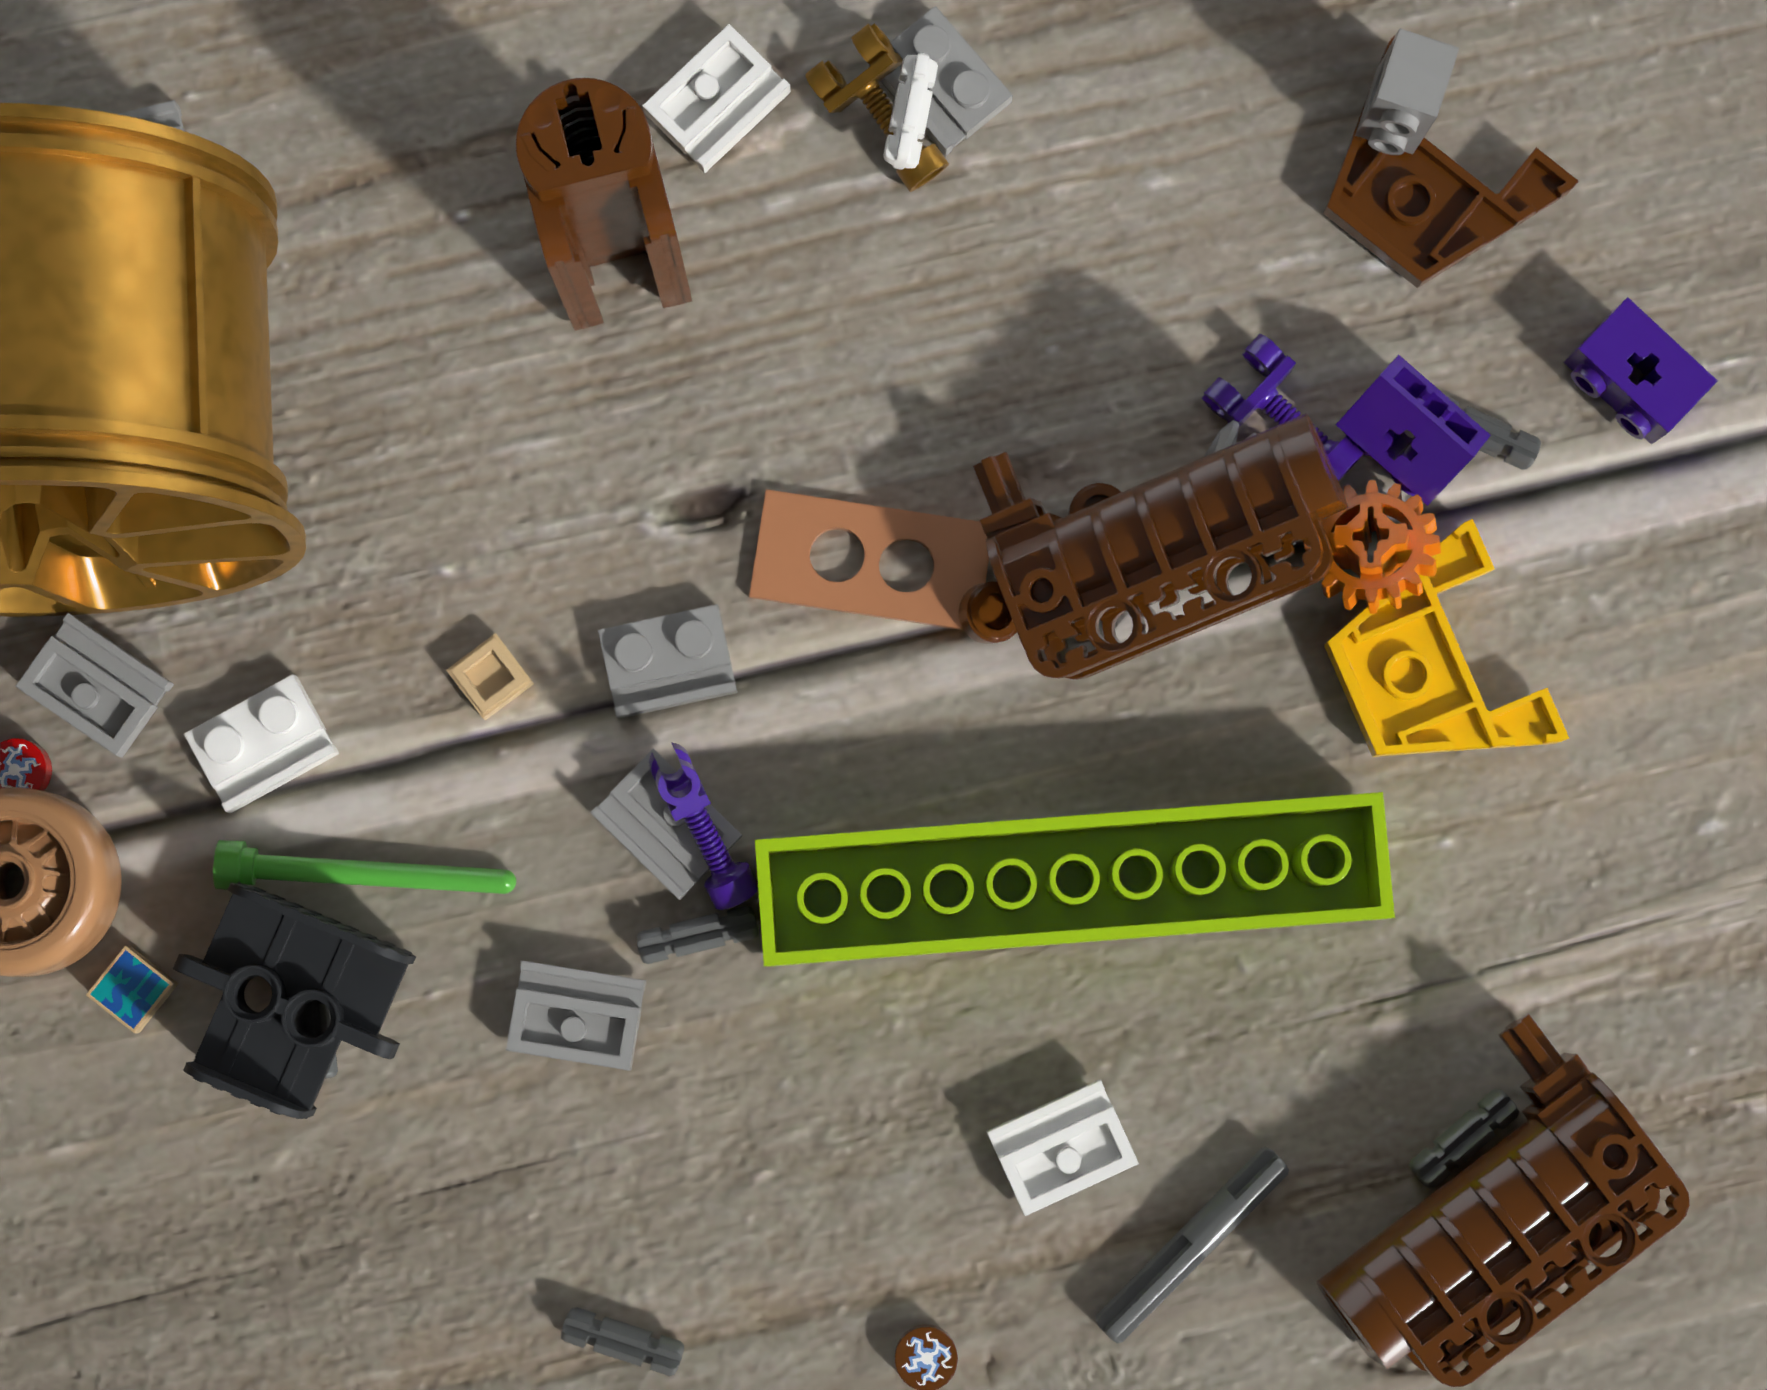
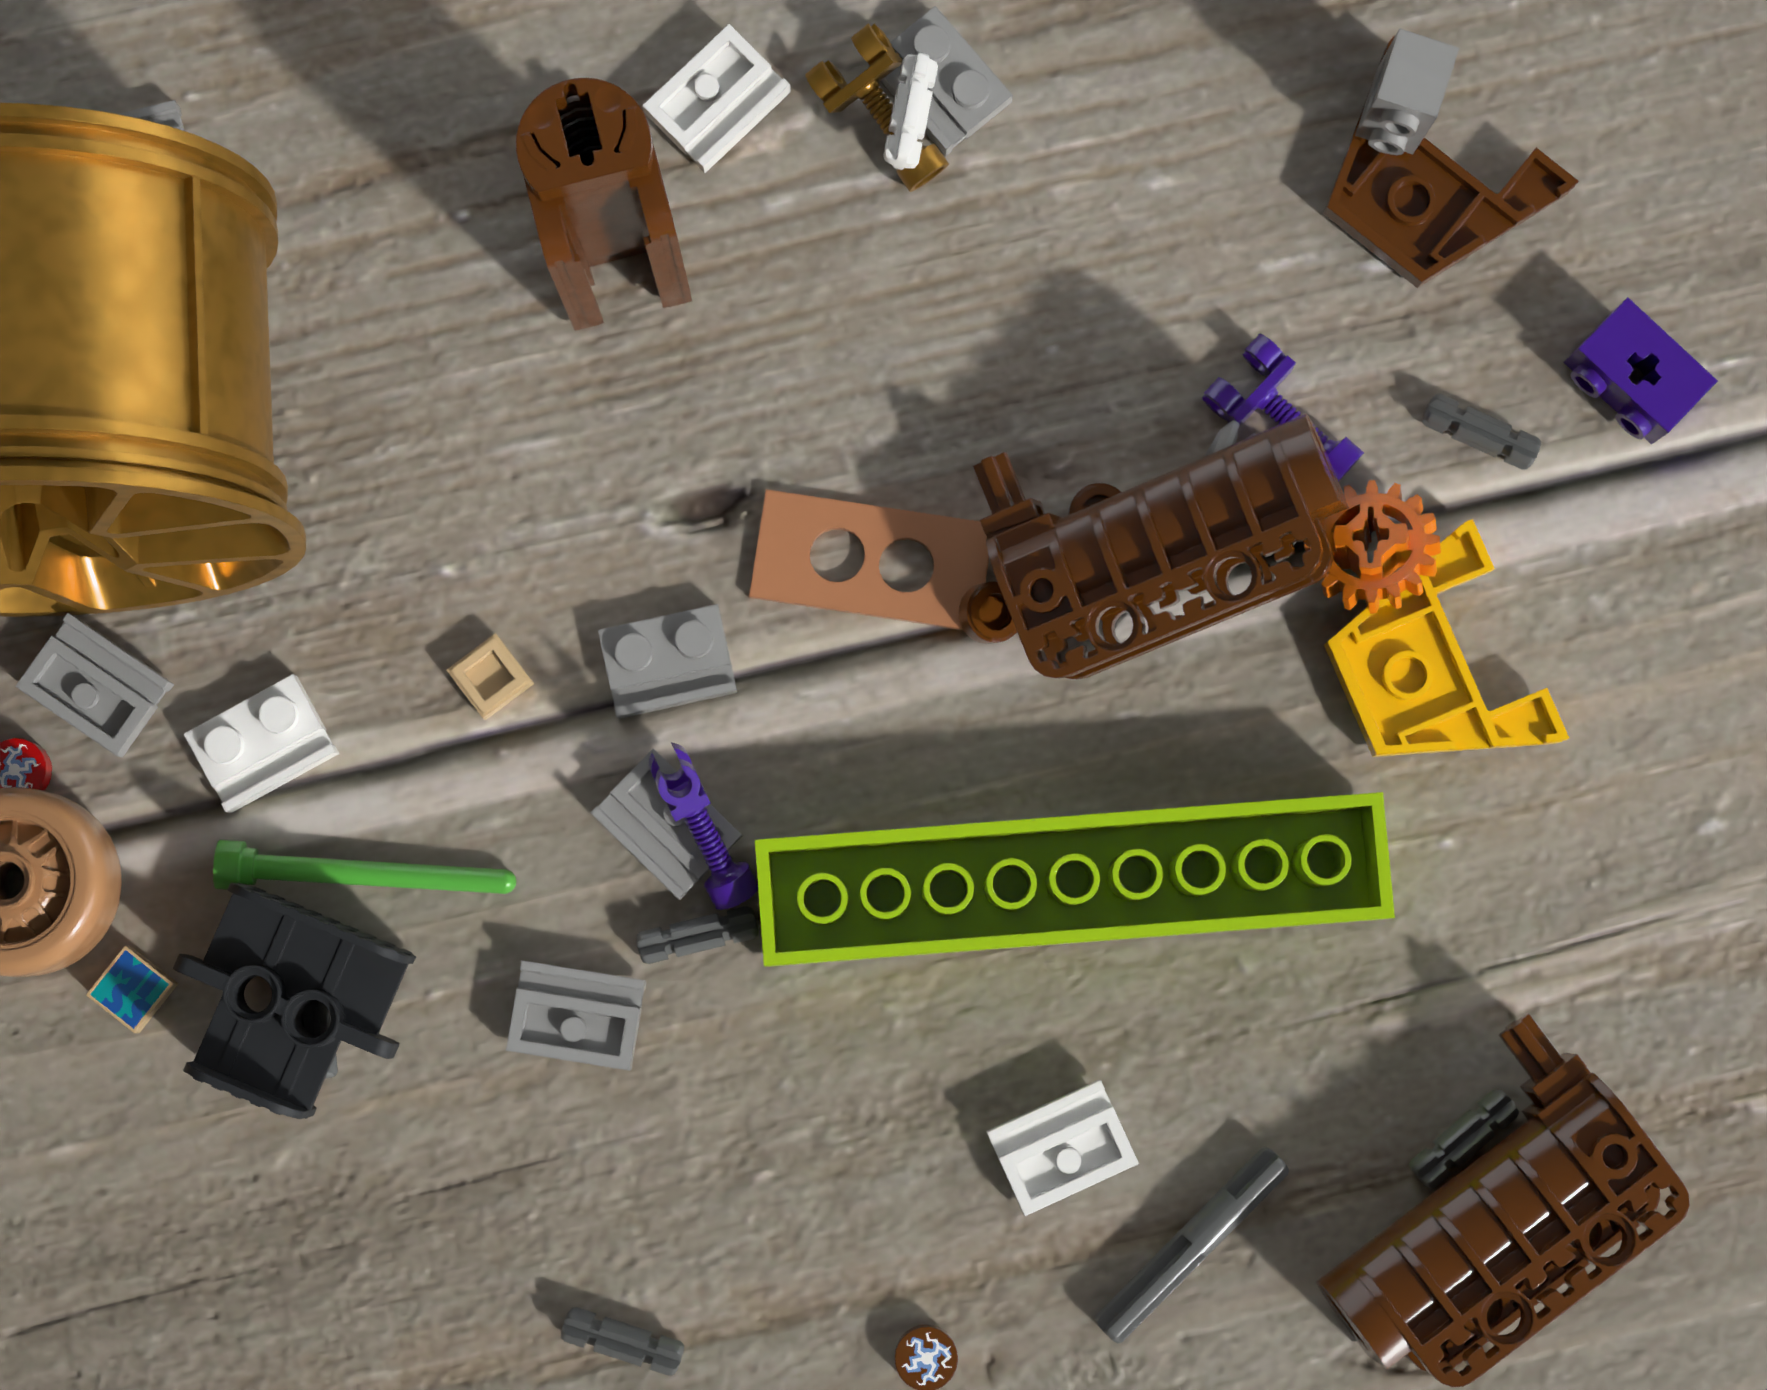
dark purple brick [1336,354,1491,506] -> none

